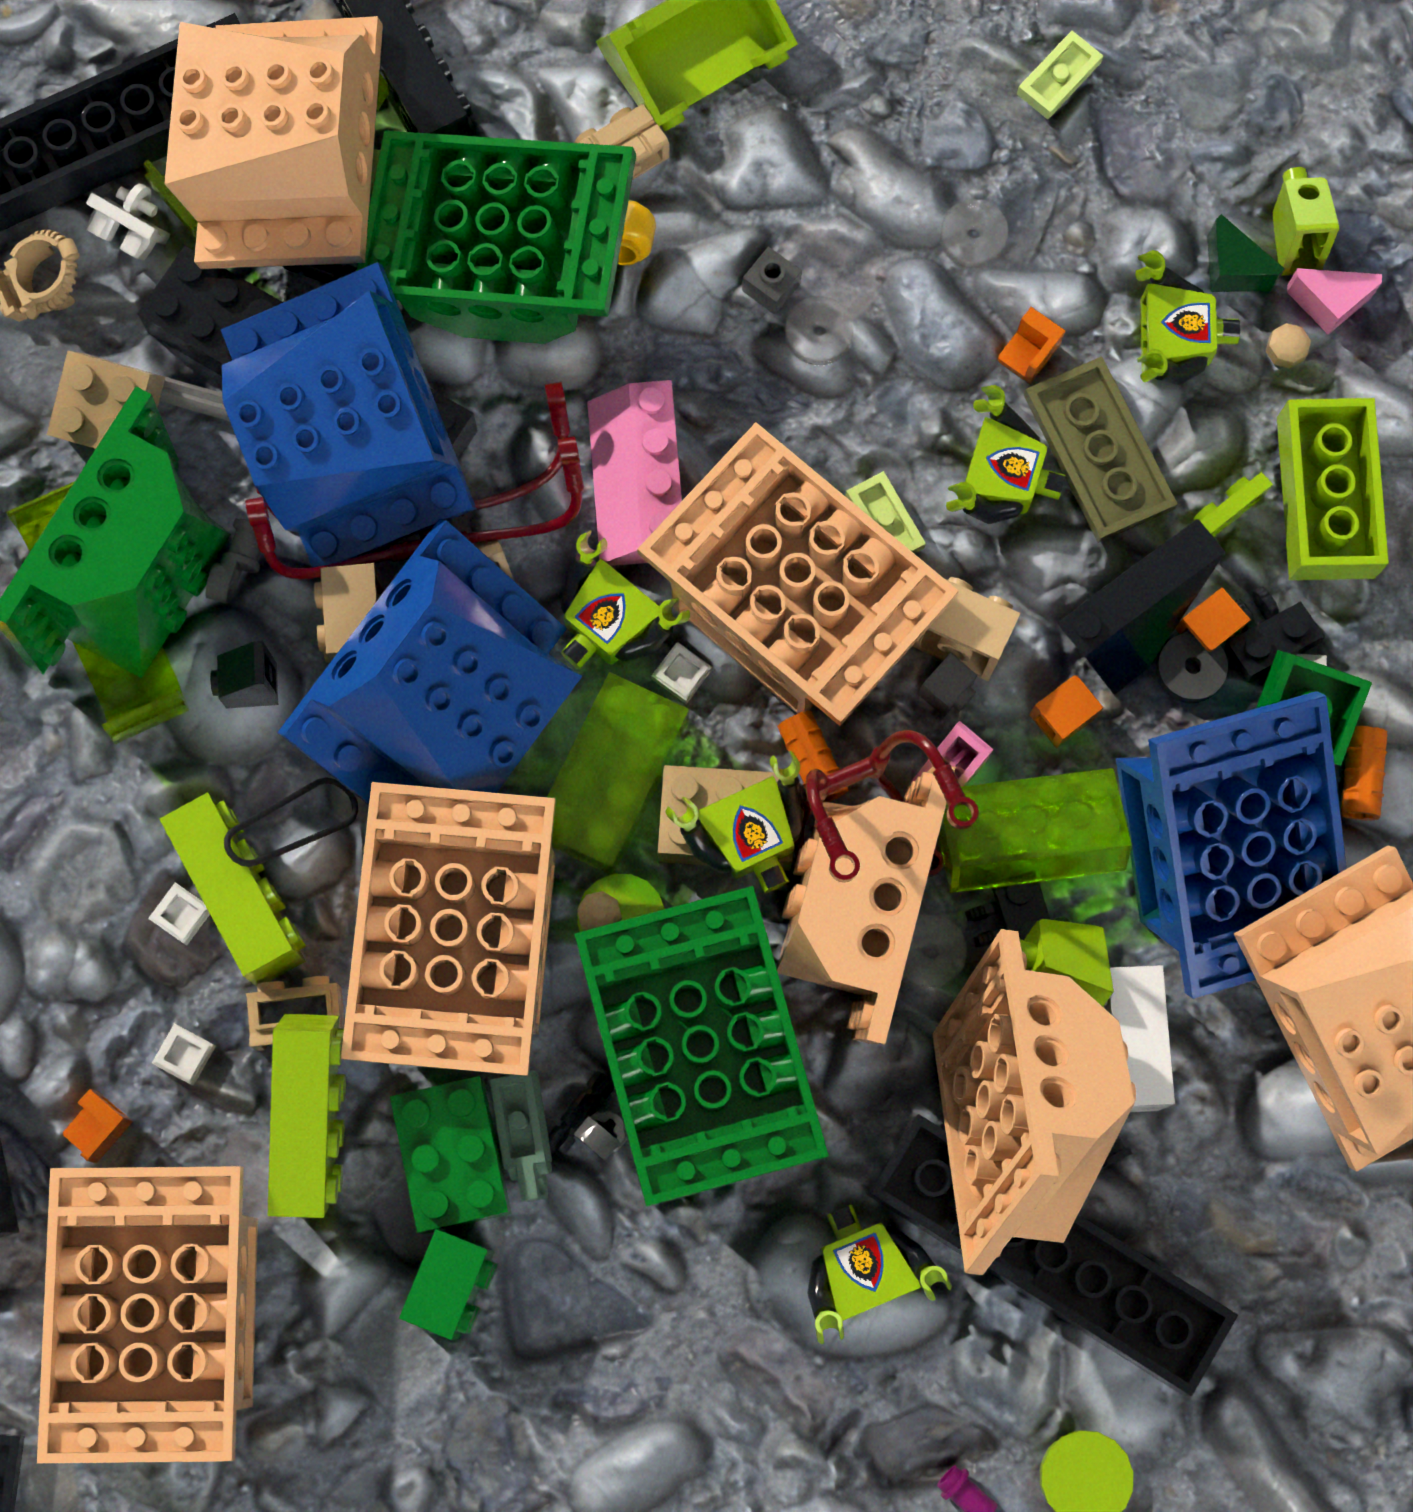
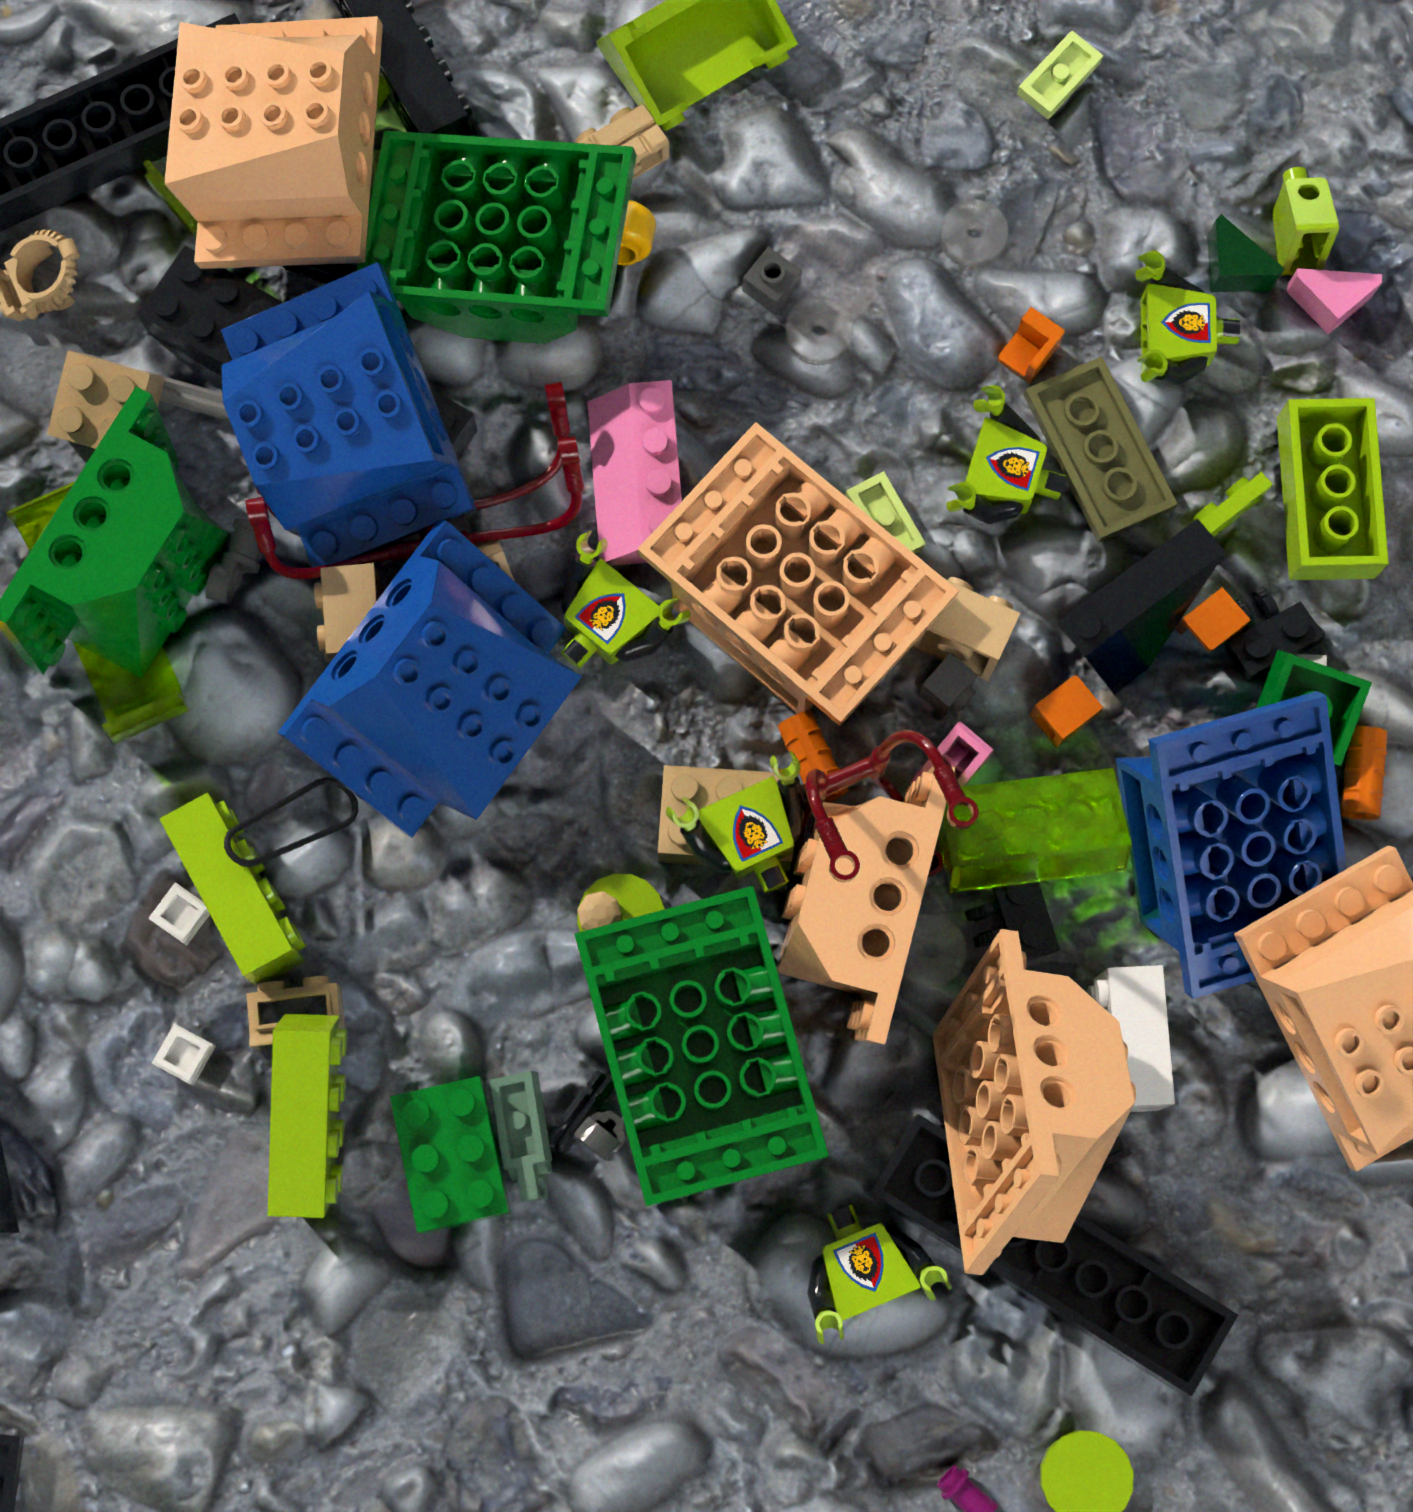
light nougat wedge [37,1166,258,1463] -> none
orange panel [63,1089,133,1163] -> none
white hips [86,183,171,261] -> none
black slope [210,640,279,709] -> none
light nougat wedge [341,782,556,1076] -> none
green brick [399,1229,498,1340] -> none
clear neon green brick [547,672,689,875] -> none
white tile [651,642,712,704] -> none
lime torso [1020,916,1114,1007] -> none
dark grey piece [1155,632,1228,703] -> none
tan tile [1266,323,1311,369] -> none

